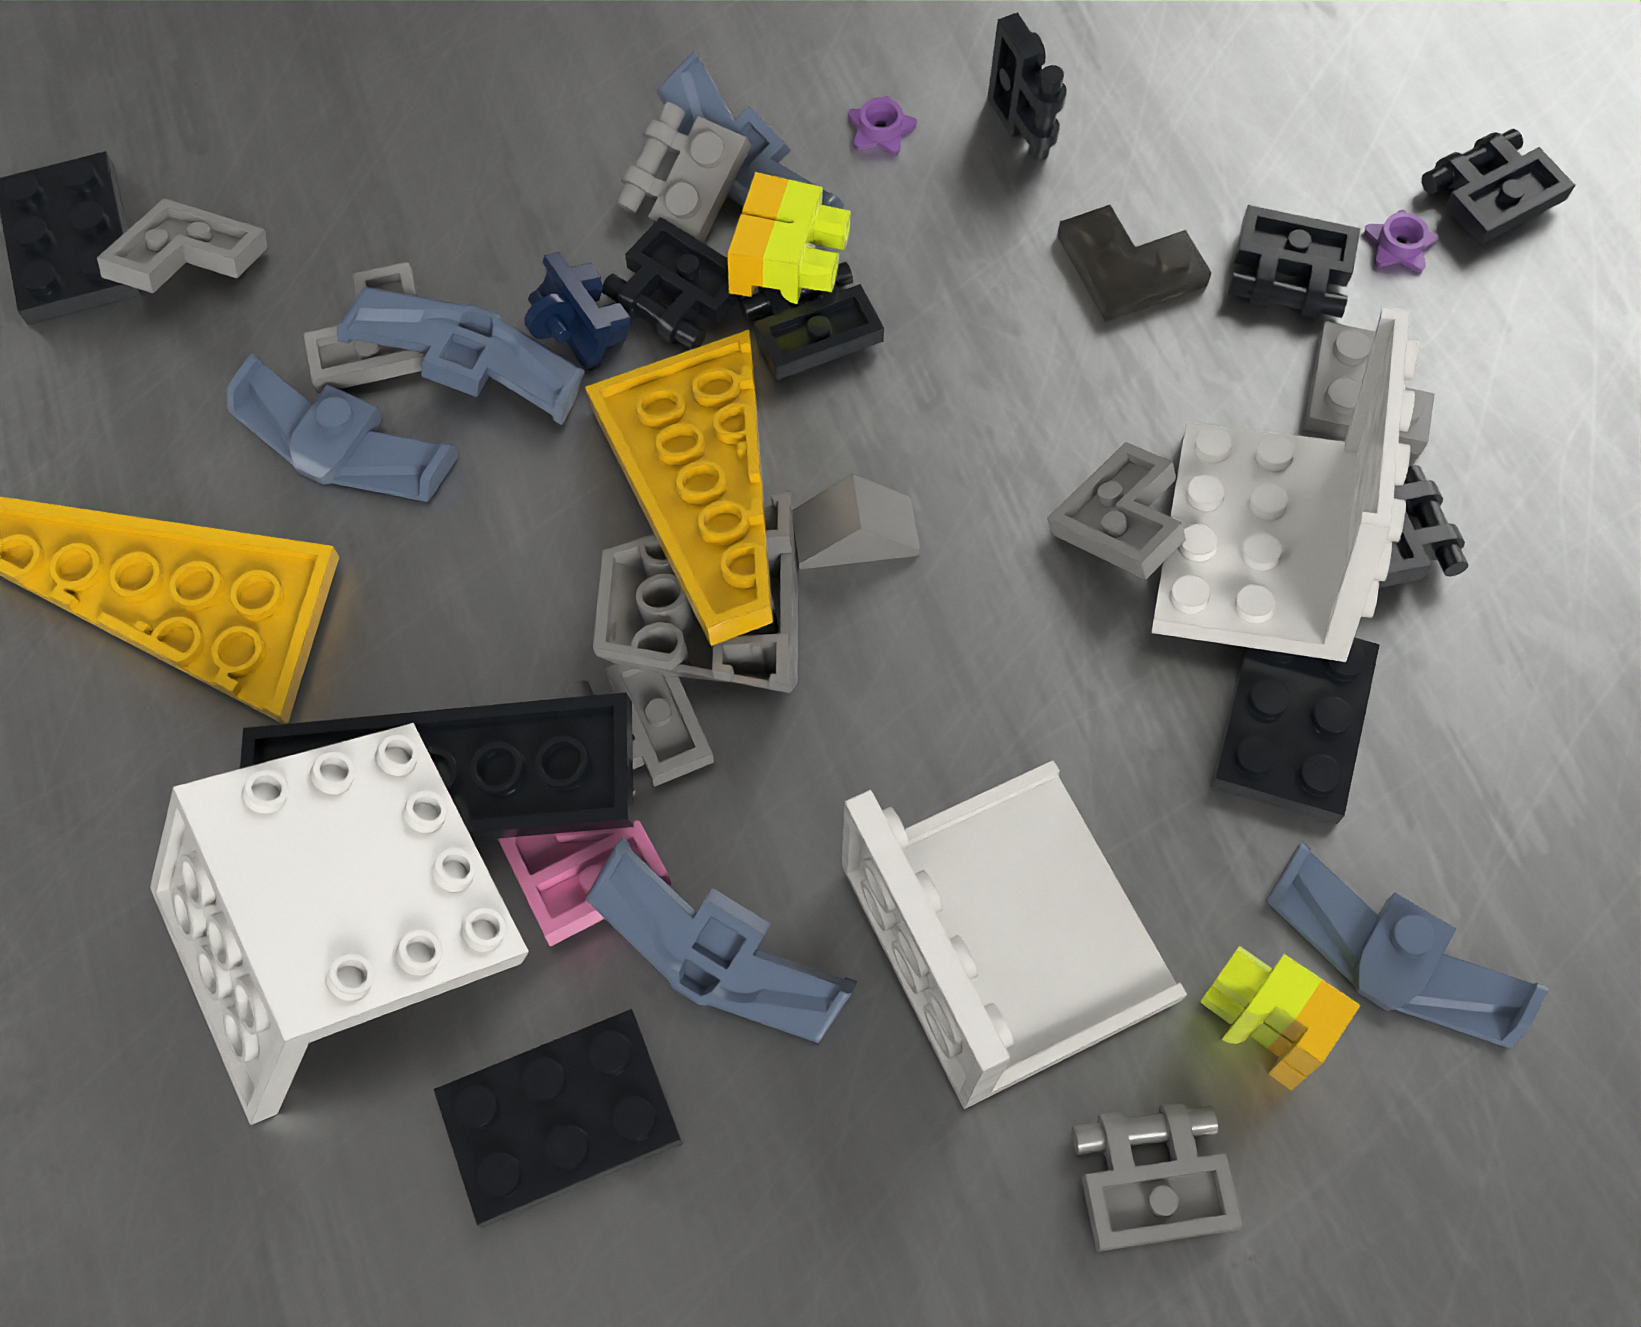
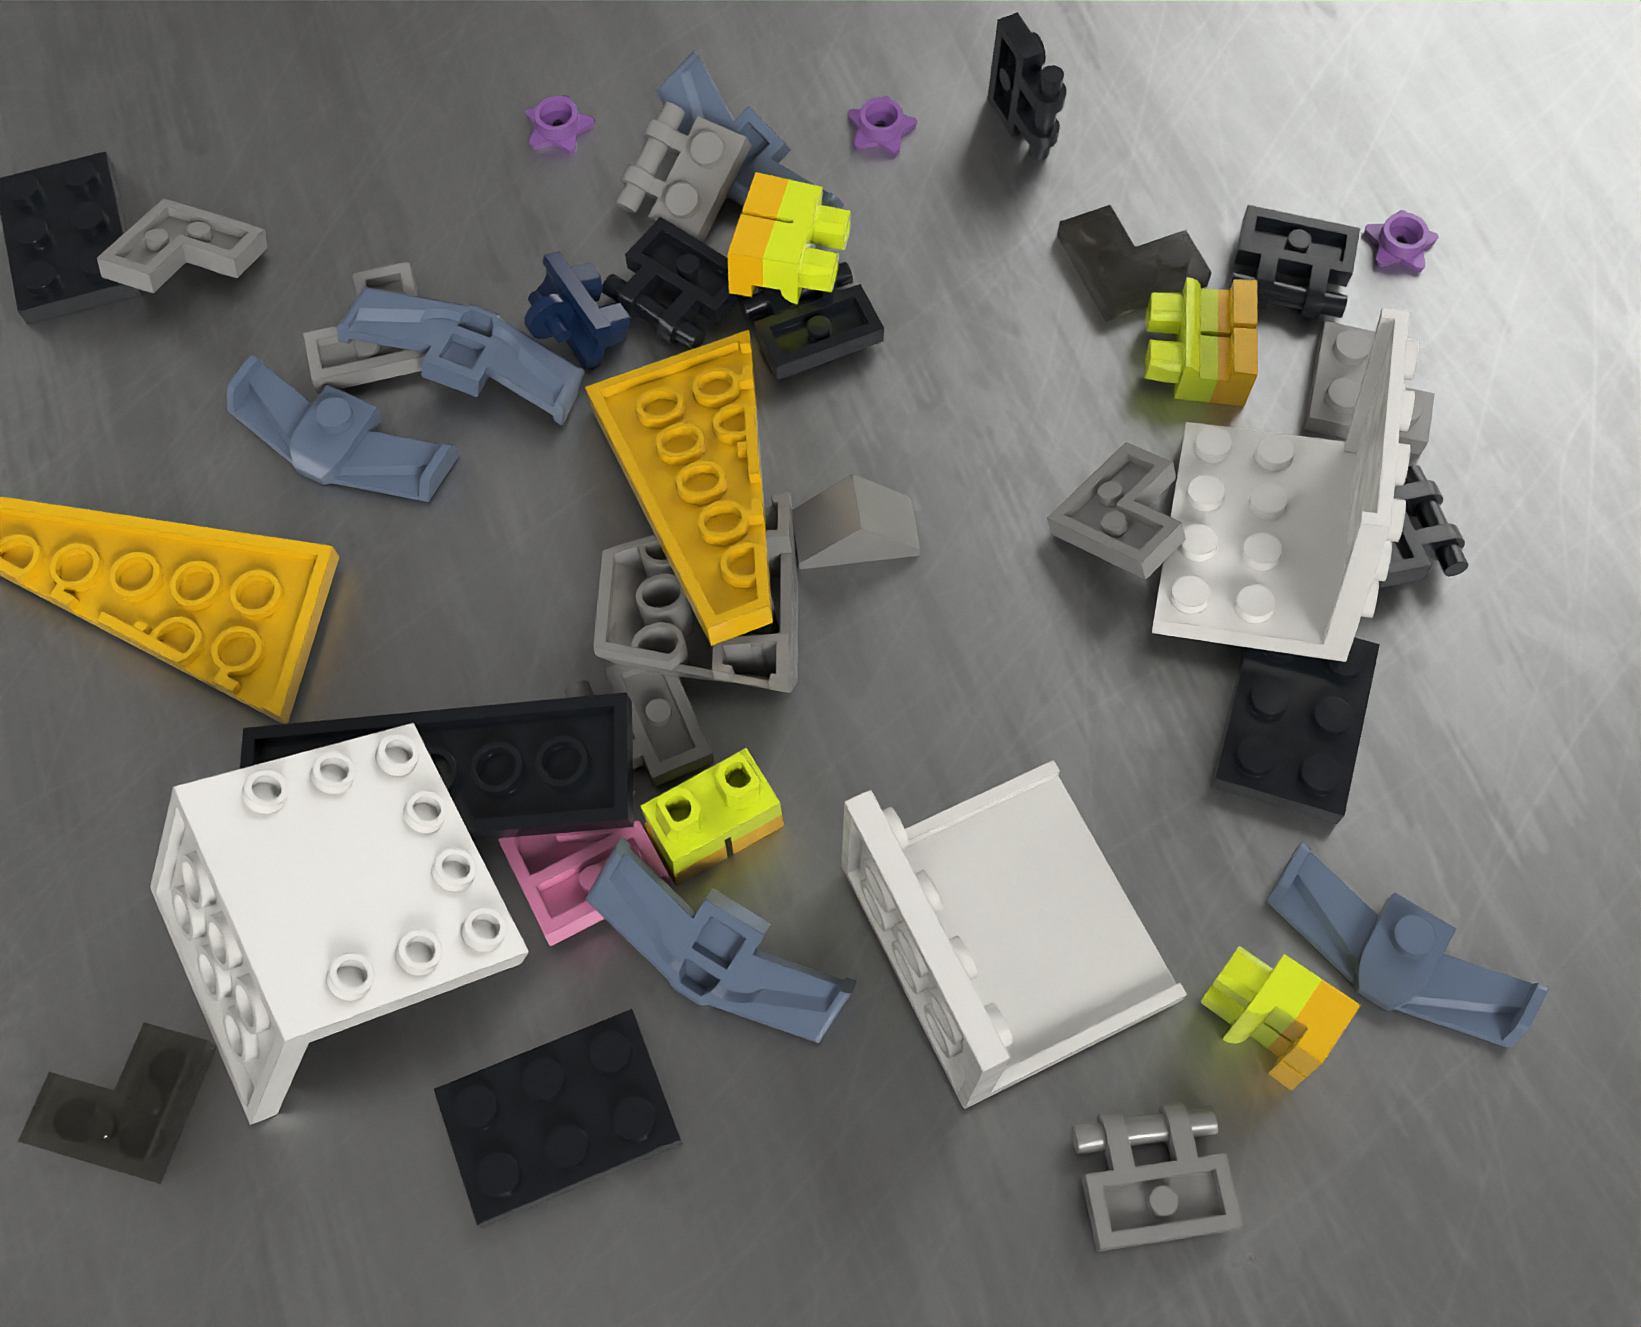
black plate [1421,128,1576,245] -> none
none -> clear smoke plate [18,1022,217,1184]
none -> medium lavender plate [525,95,595,154]
none -> neon yellow hips [640,748,784,887]
none -> neon yellow hips [1144,277,1258,407]

